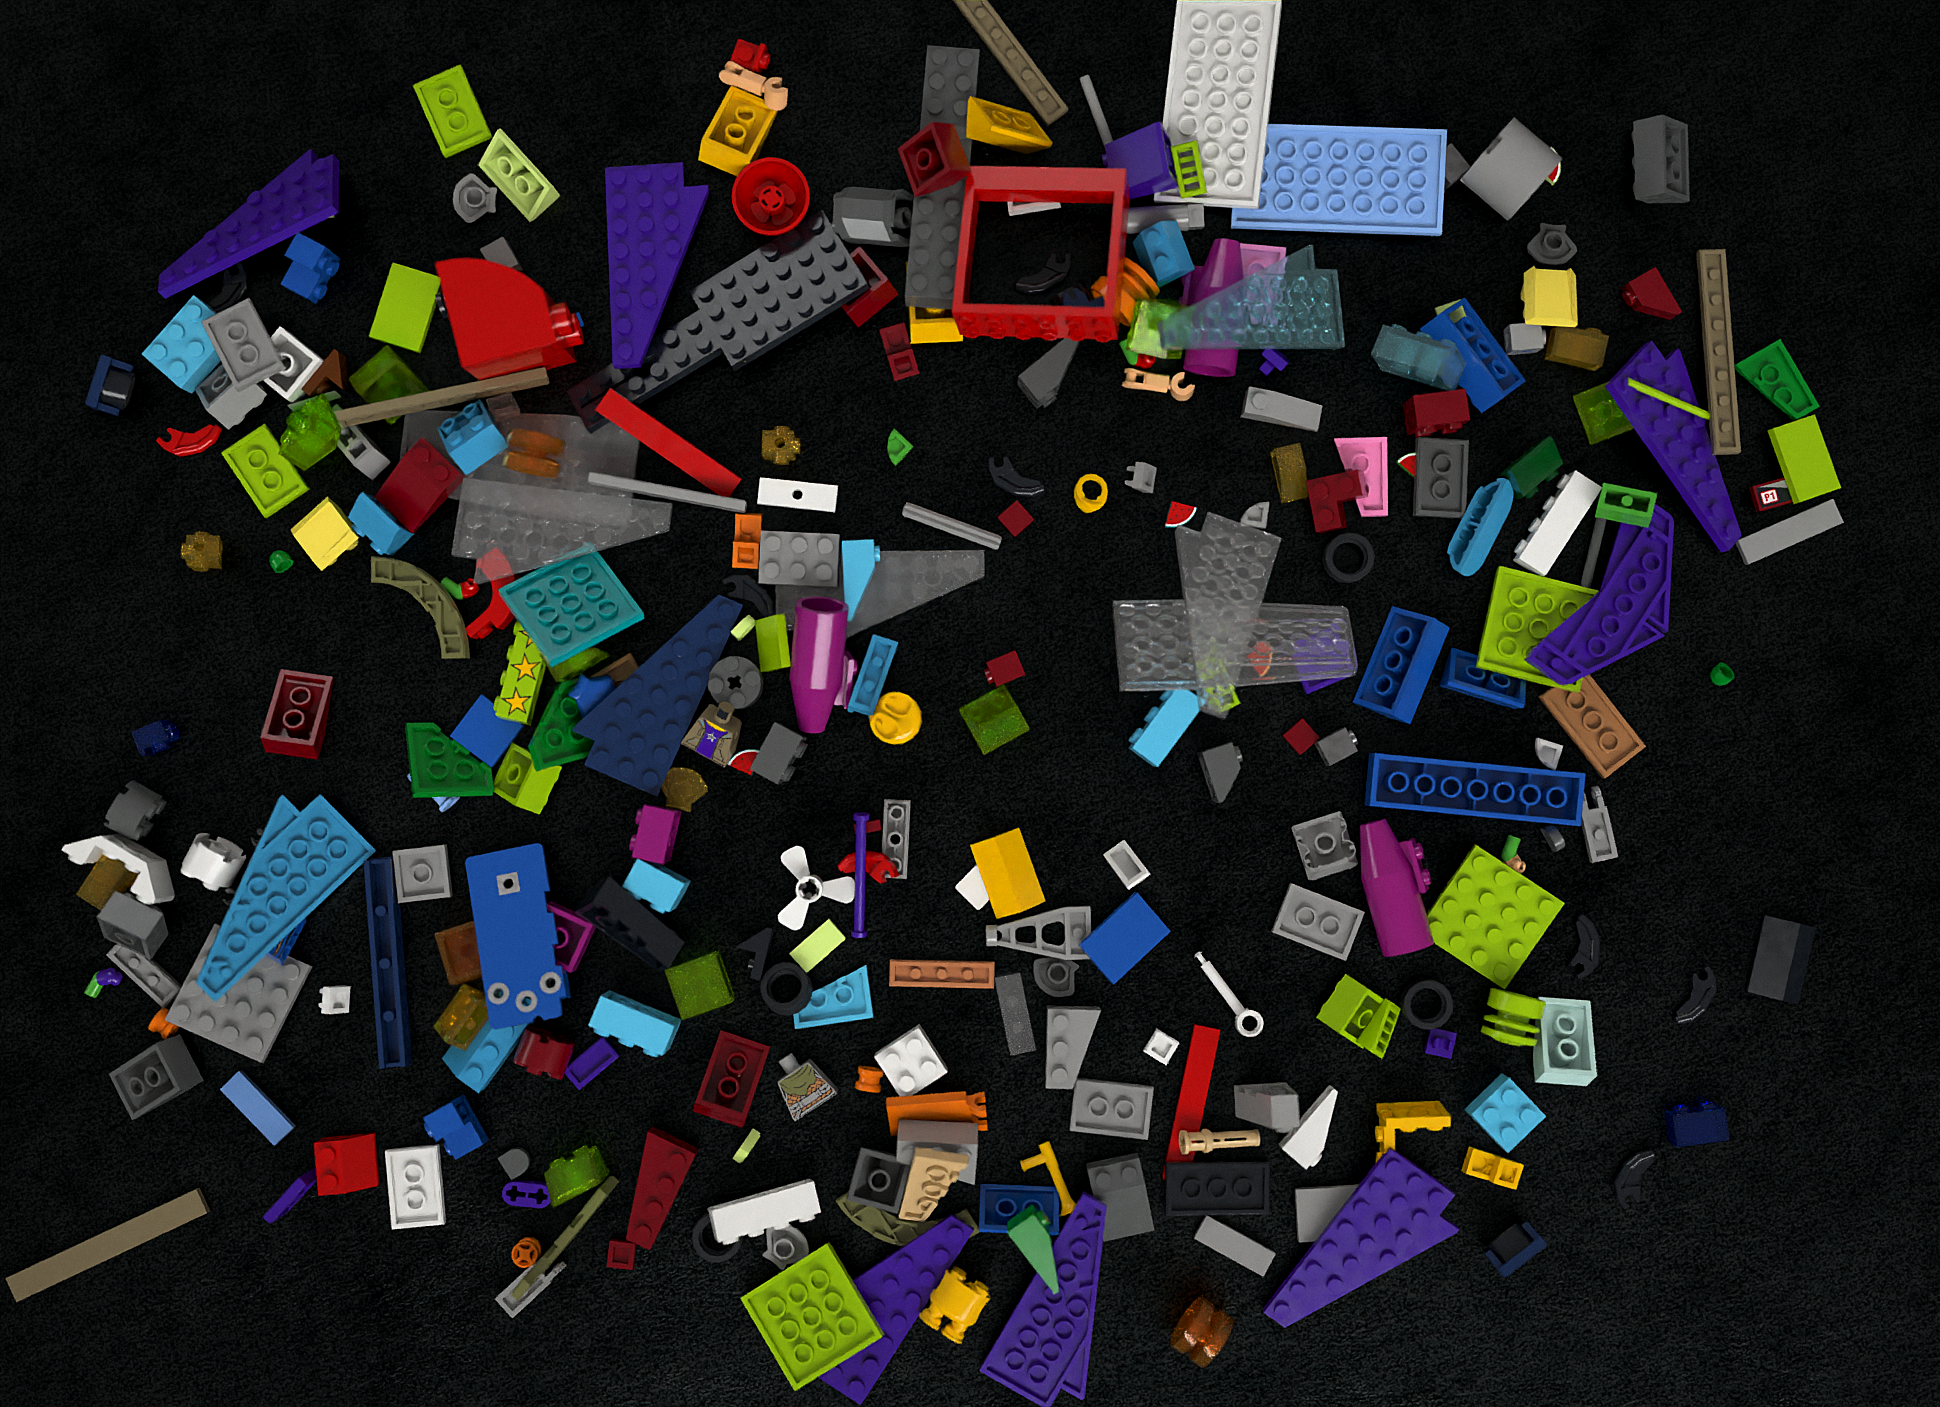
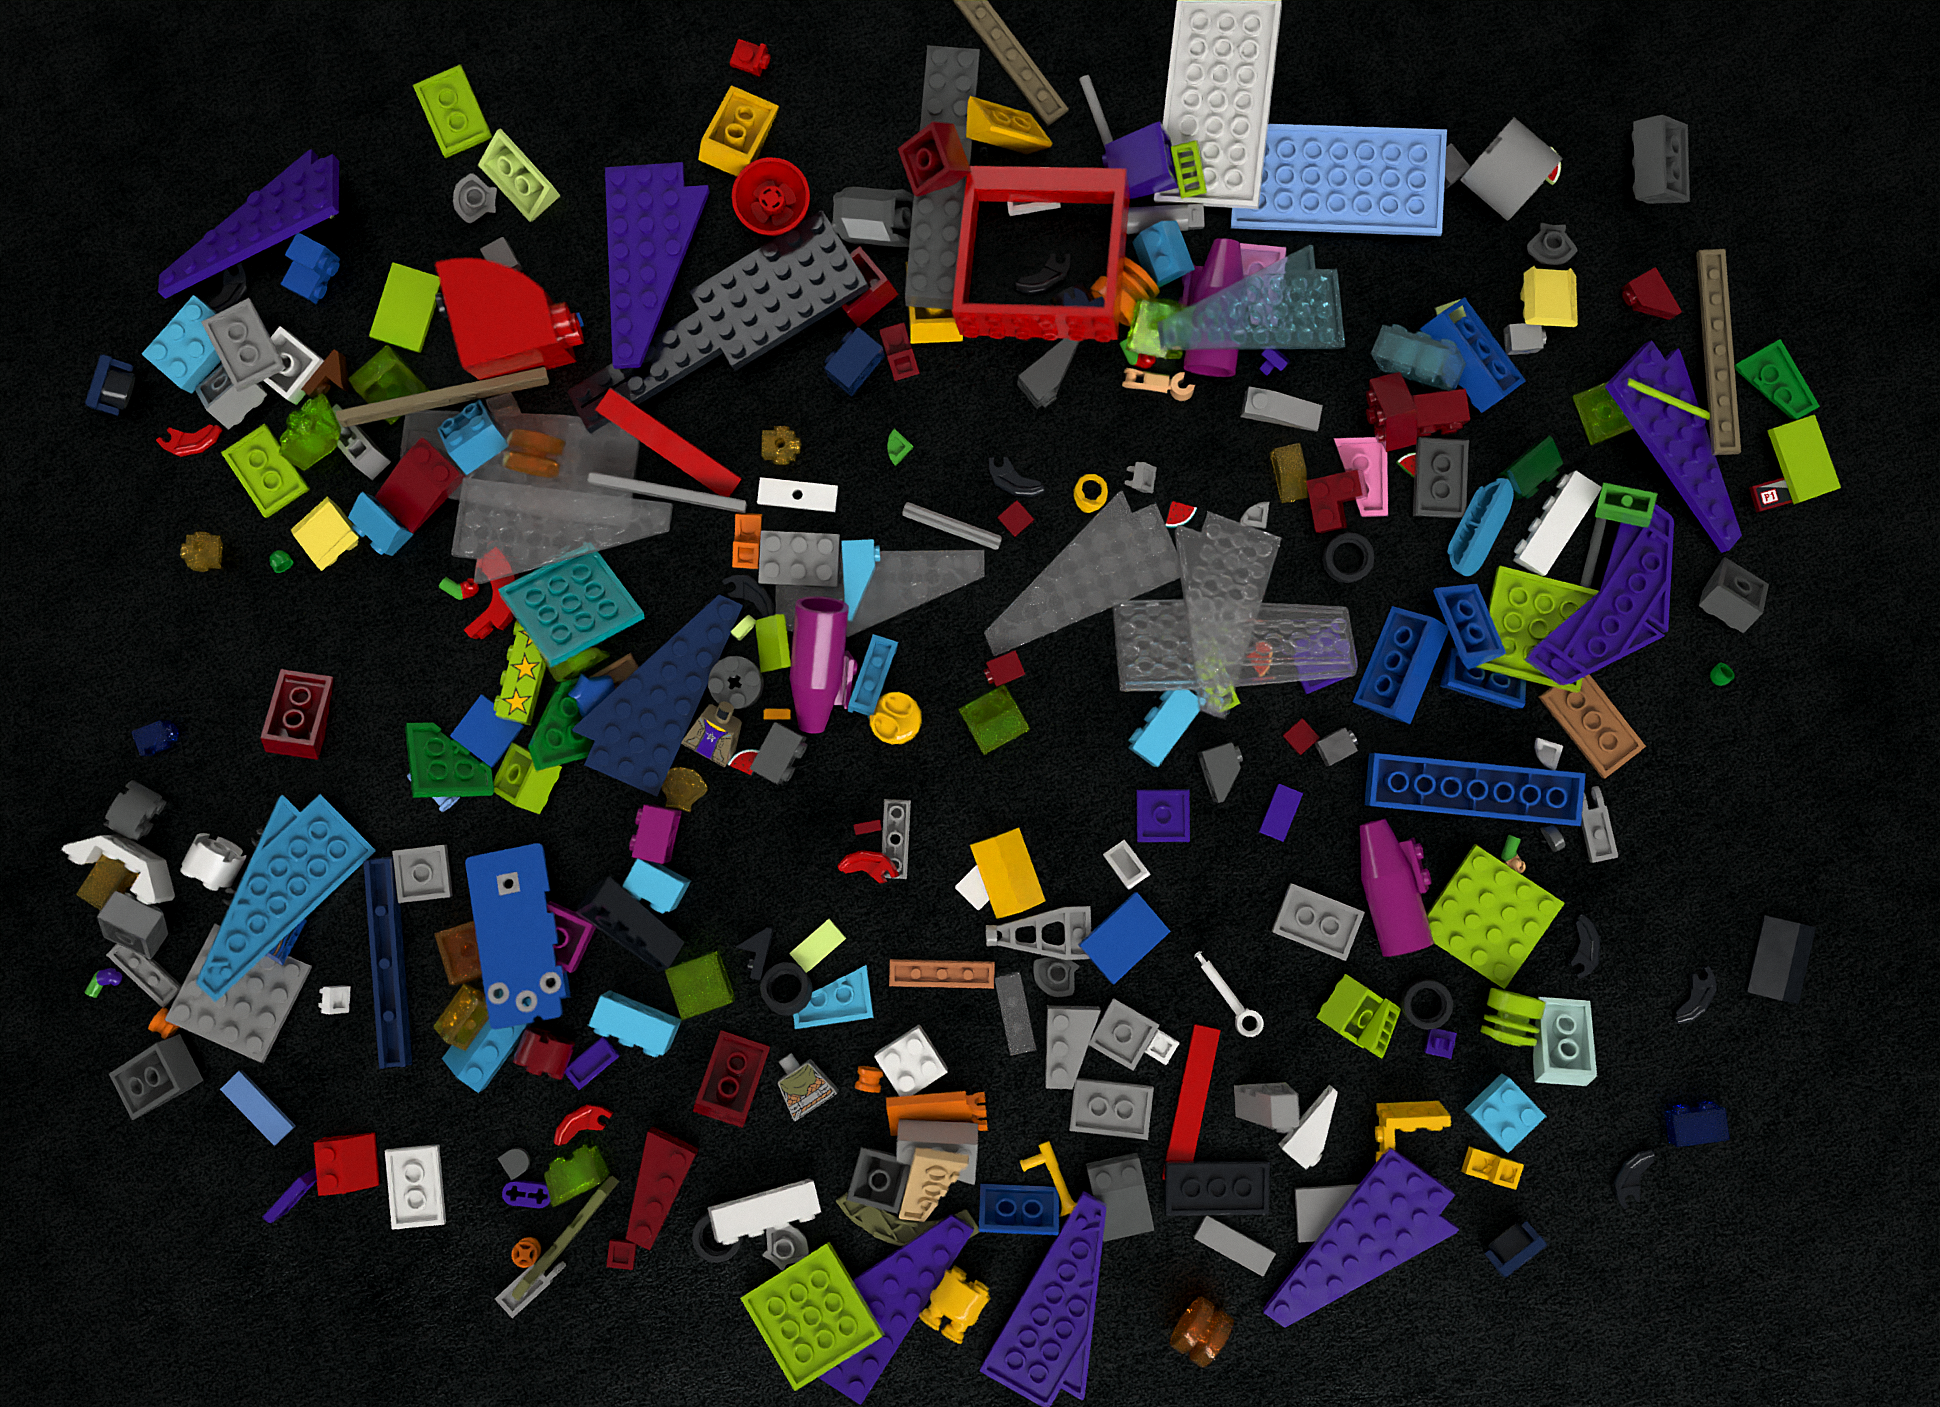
dark tan tile [6,1187,210,1302] -> none
sticker [287,391,341,411] -> none
olive tile [371,556,470,659] -> none
blue brick [424,1094,489,1160] -> none
light nougat piece [719,61,788,110] -> none
yellowish green tile [732,1129,760,1163] -> none
white piece [778,846,855,930] -> none
dark purple bar [851,812,869,938] -> none
green slope [1007,1204,1059,1294] -> none
tan pin [1179,1129,1260,1154] -> none
light grey slope [1291,811,1358,880] -> none
clear yellow brick [1544,326,1609,371] -> none
light grey tile [1736,499,1844,565] -> none
none -> red piece [554,1104,614,1146]
none -> light orange tile [764,709,792,720]
none -> dark blue brick [824,327,885,396]
none -> clear wing [984,491,1187,657]
none -> light grey plate [1089,998,1159,1071]
none -> dark purple tile [1136,789,1190,842]
none -> dark purple tile [1258,784,1303,842]
none -> dark red brick [1366,372,1417,452]
none -> blue slope [1433,584,1506,670]
none -> dark grey slope [1699,557,1769,633]

